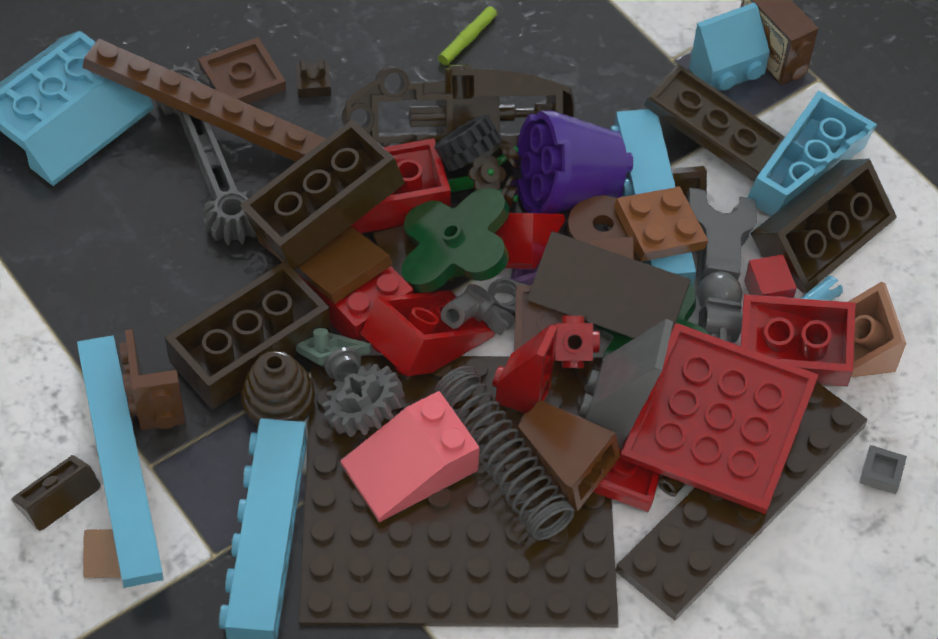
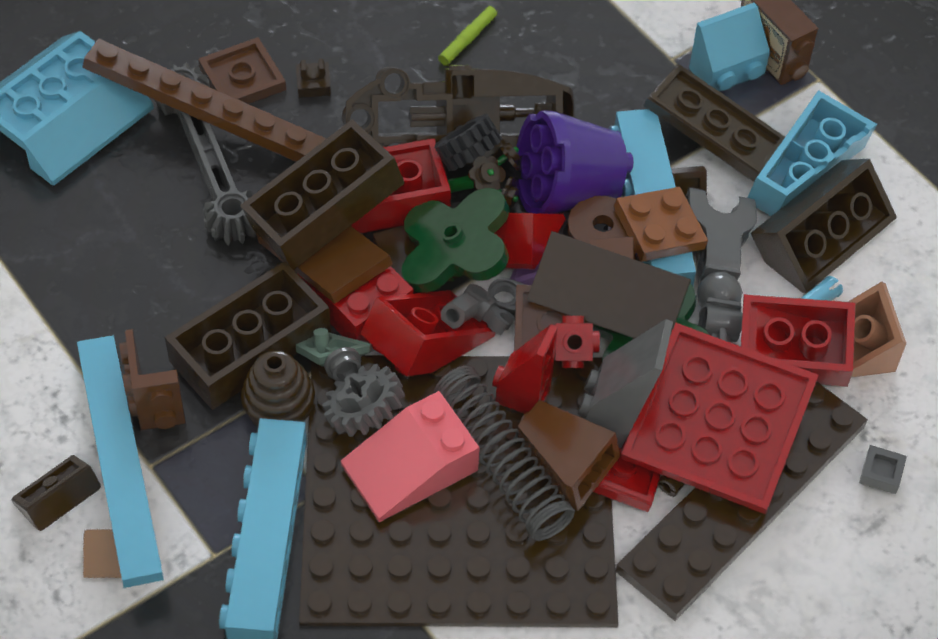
red brick [744,254,797,298] -> none

